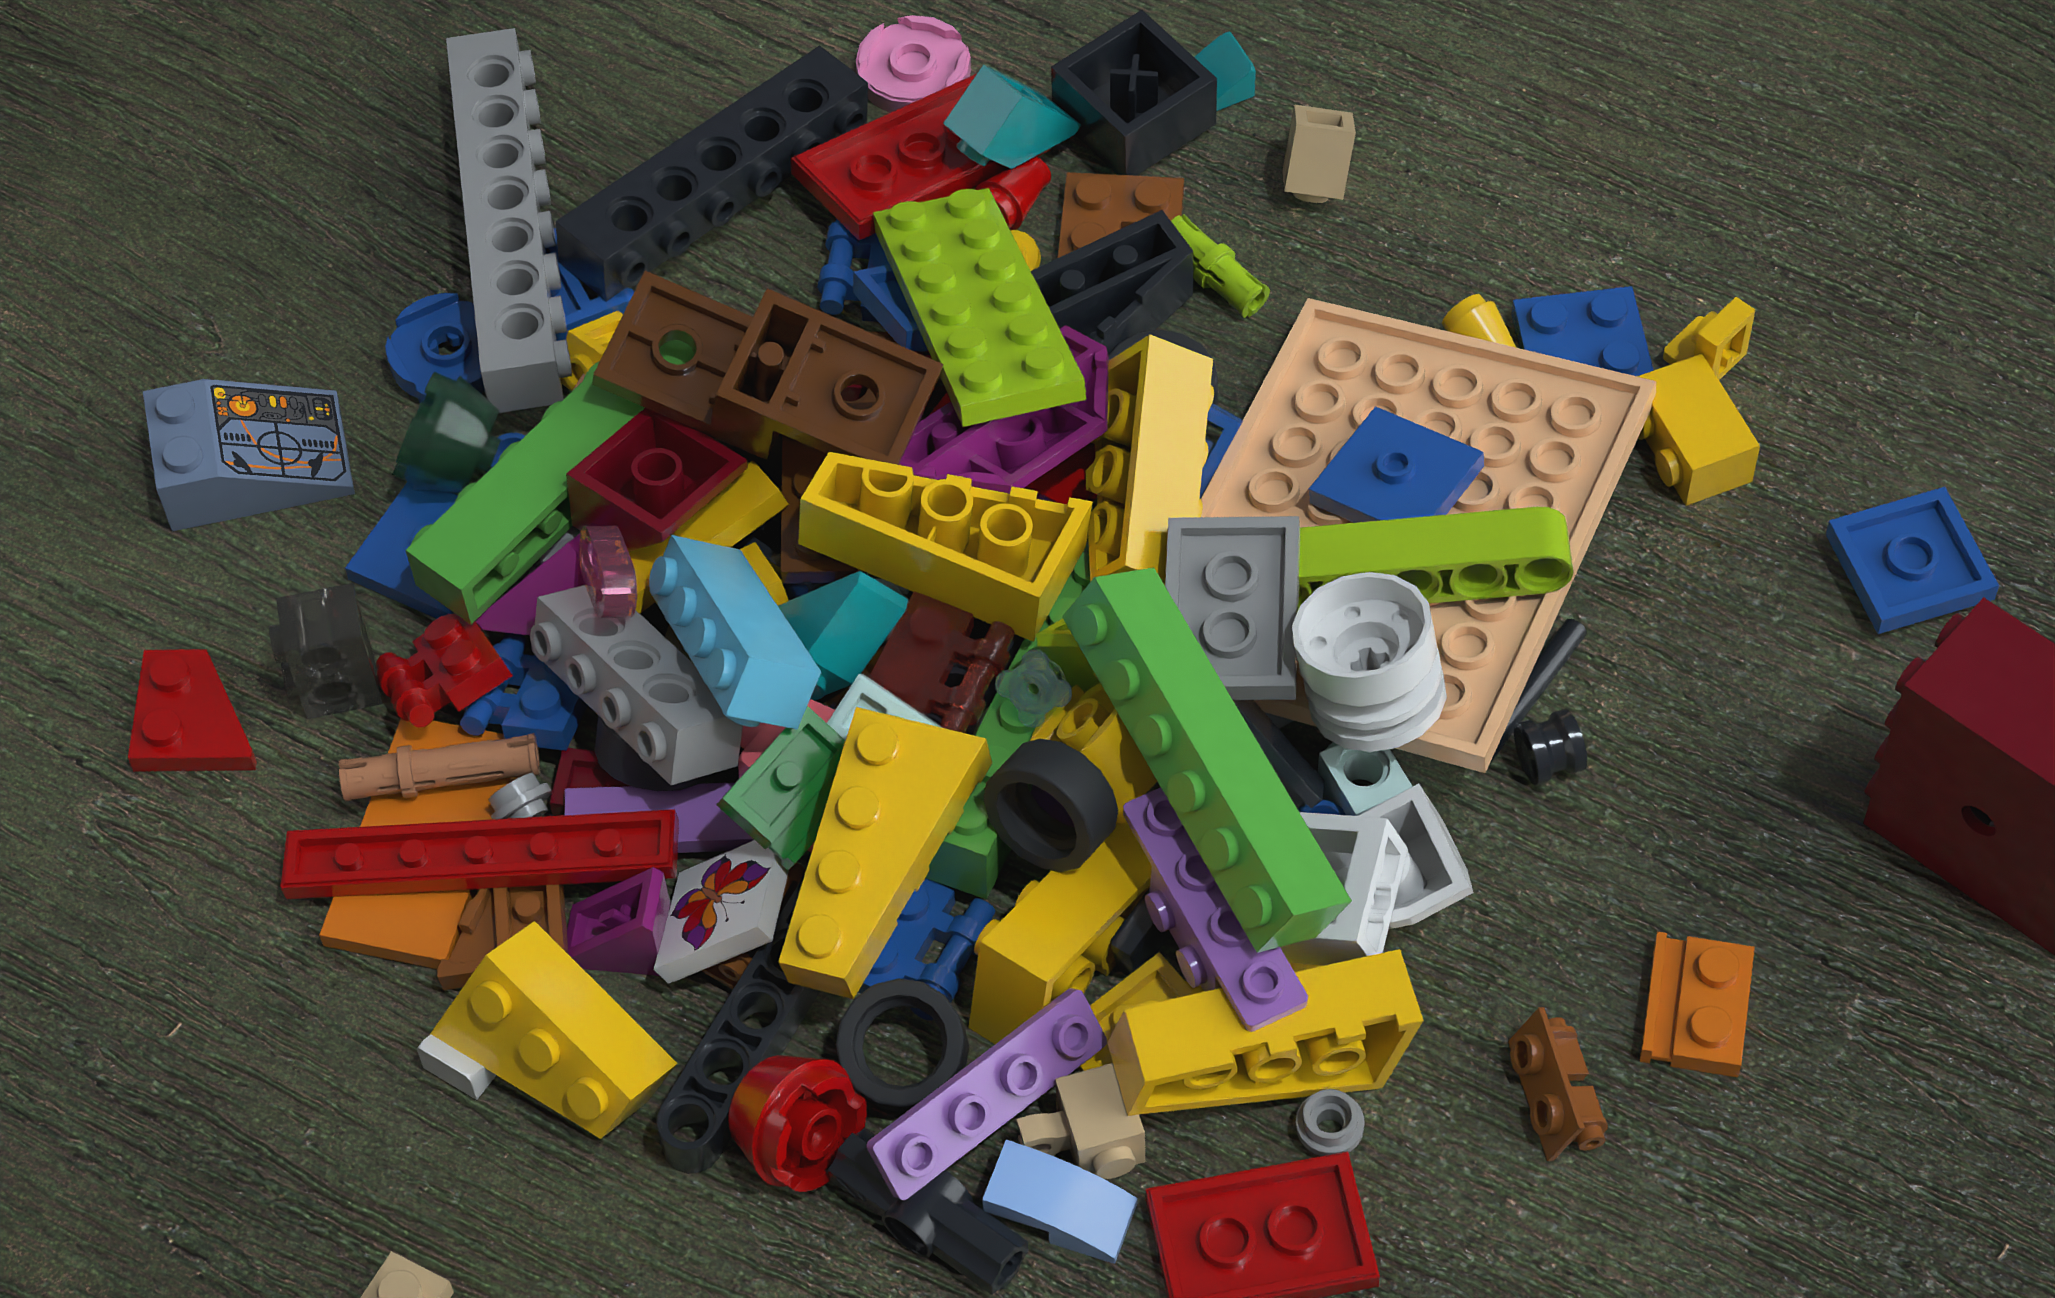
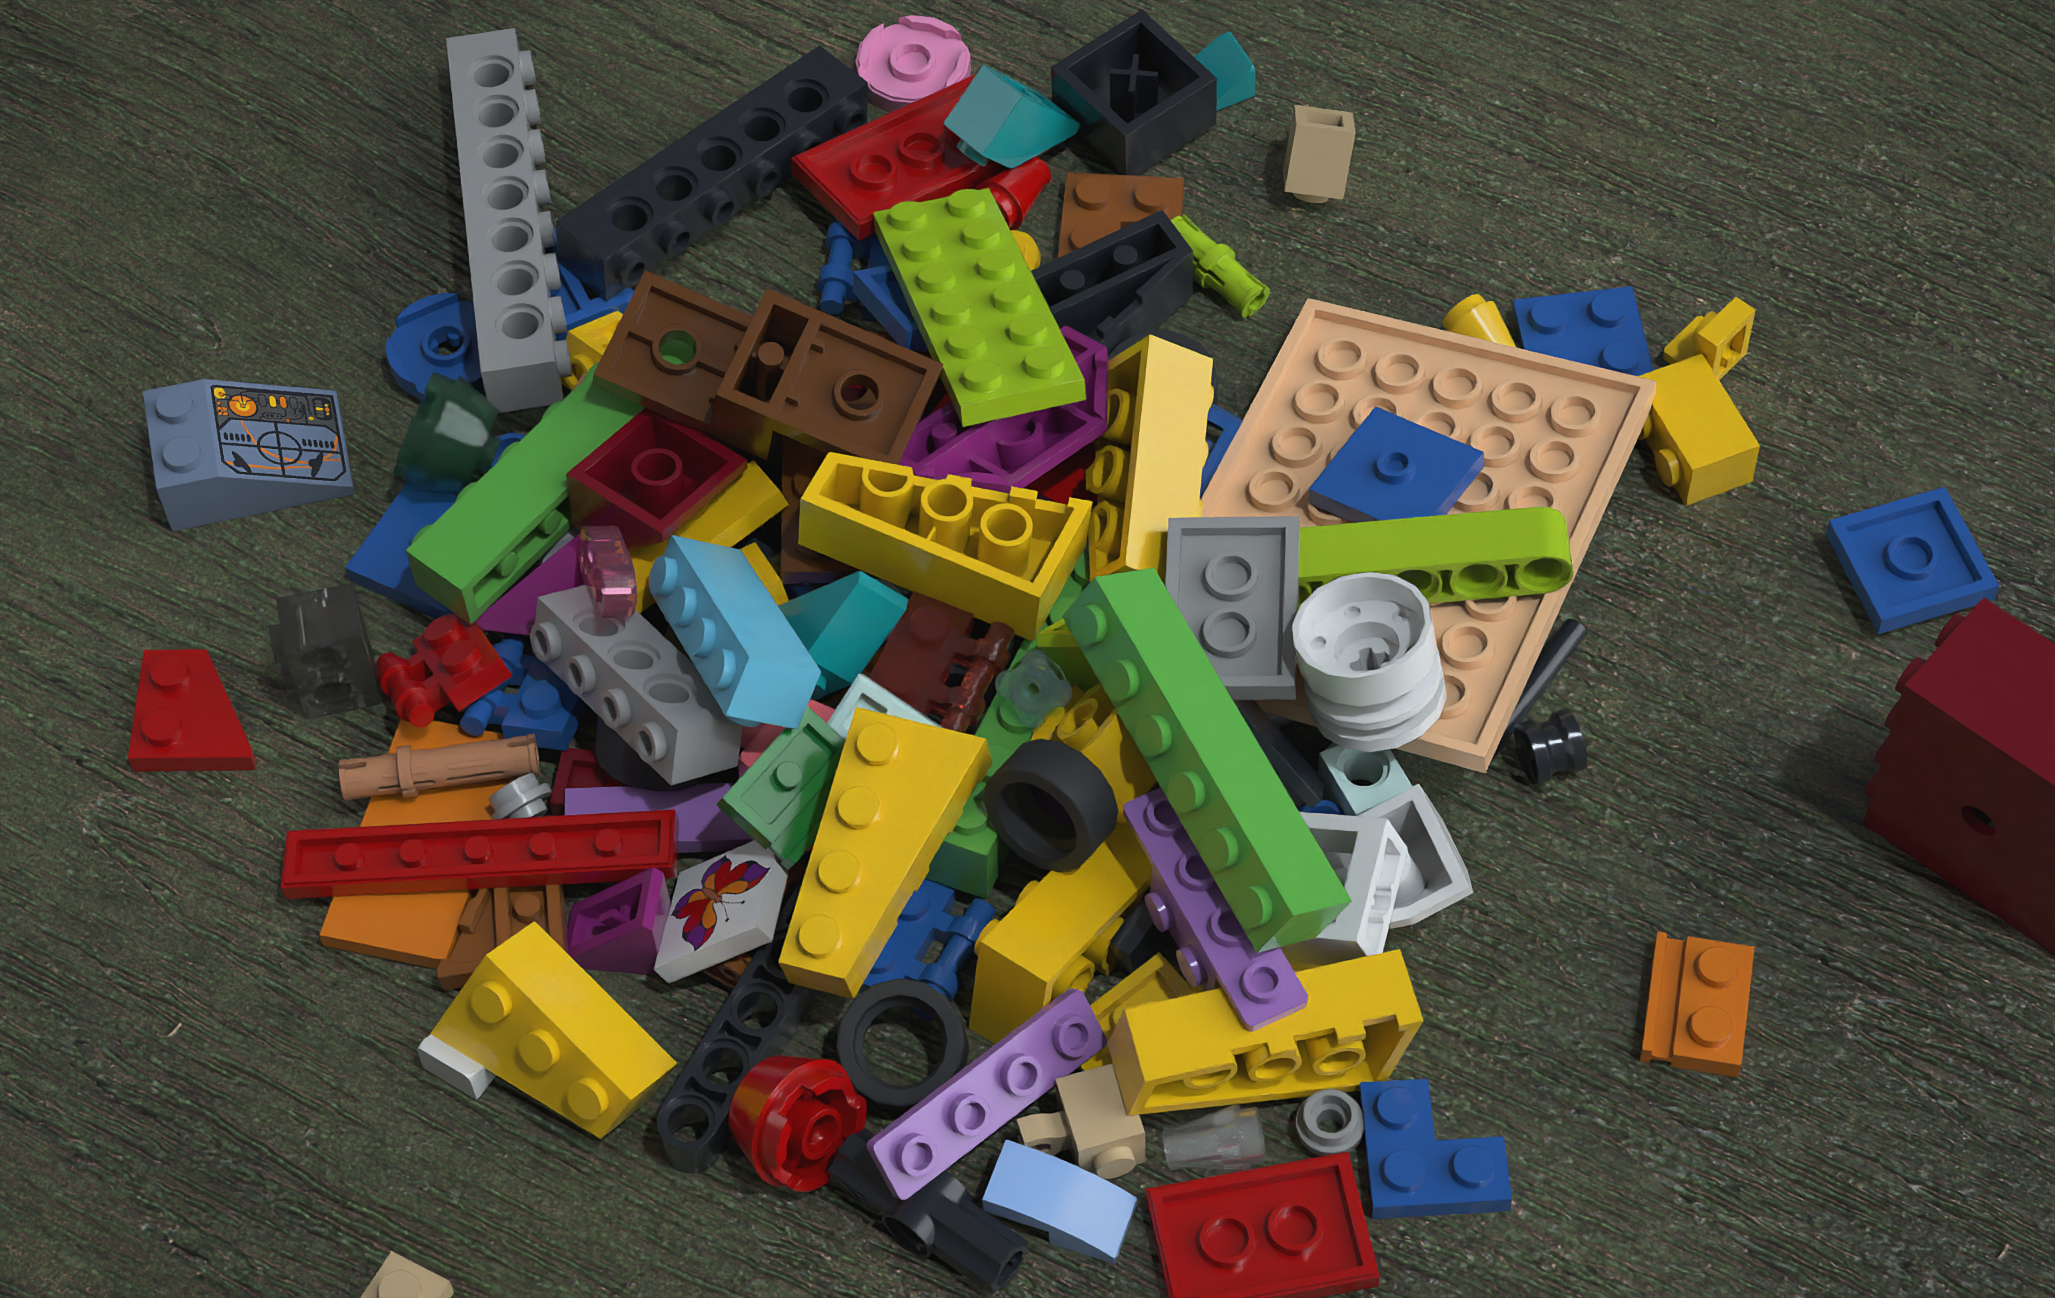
dark orange hinge [1508,1007,1608,1161] -> none
none -> clear cone [1163,1103,1267,1171]
none -> blue plate [1359,1078,1512,1219]

